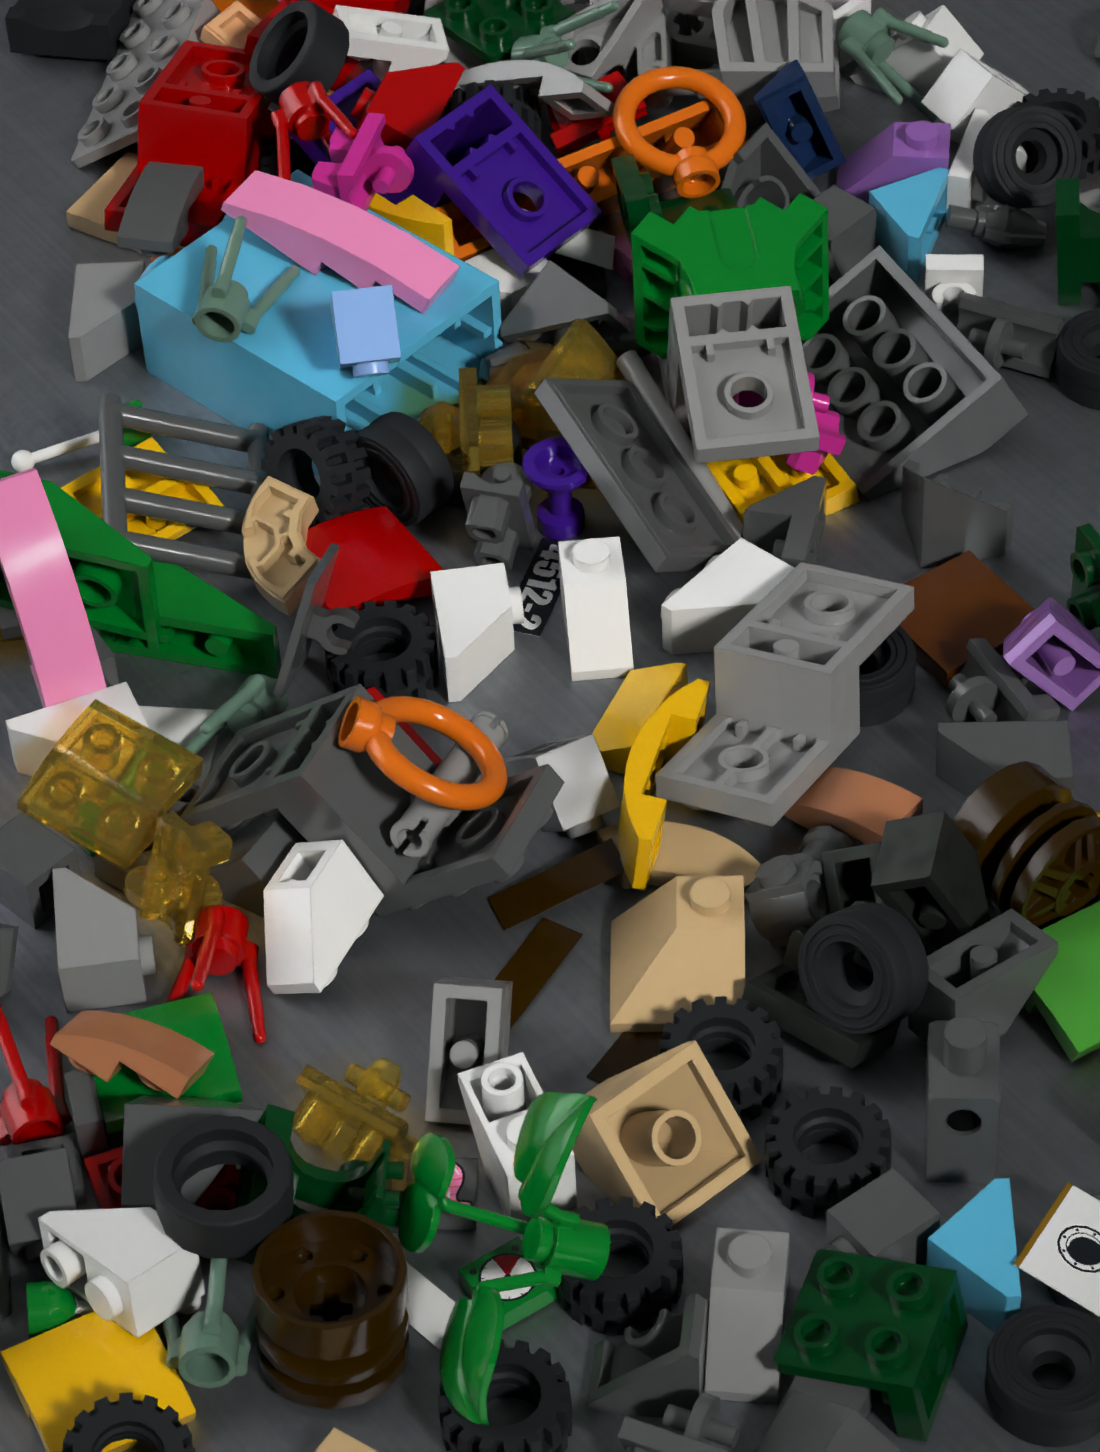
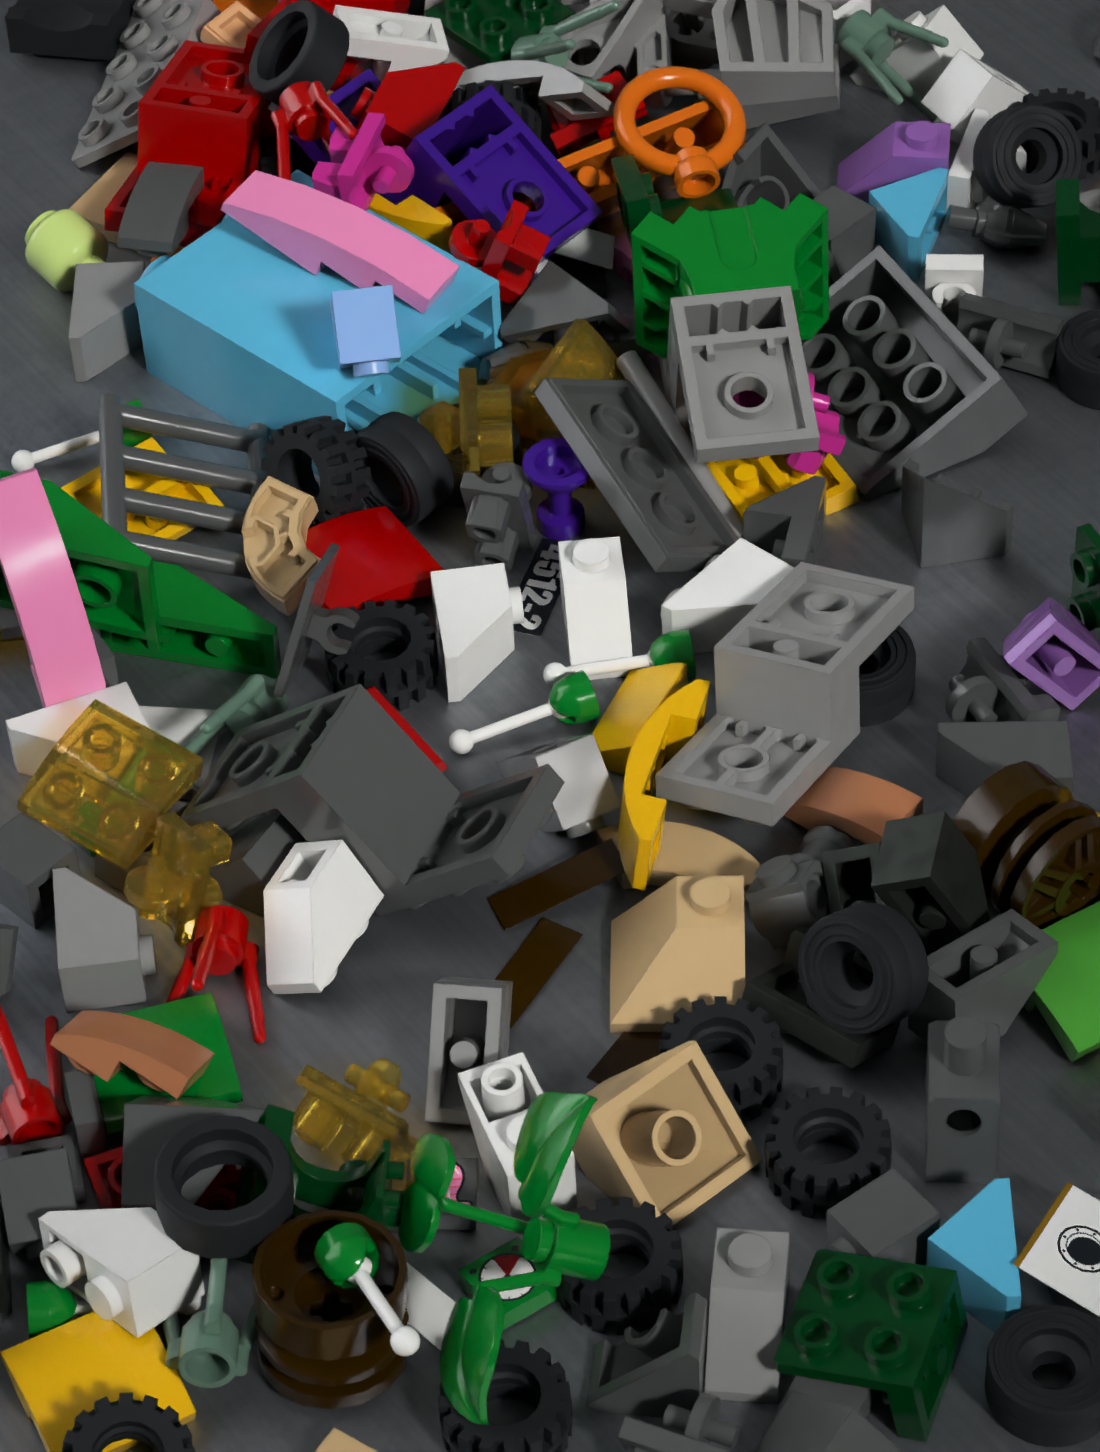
sand green plant [192,216,300,342] -> none
orange piece [338,696,508,811] -> none
light grey pin [390,711,508,858] -> none
dark blue slope [754,59,846,180] -> none
reddish brown tile [899,550,1035,688] -> none
none -> yellowish green head [24,209,109,293]
none -> hinge [315,1222,420,1356]
none -> red hips [448,199,551,307]
none -> hinge [449,670,600,754]
none -> hinge [543,629,696,687]

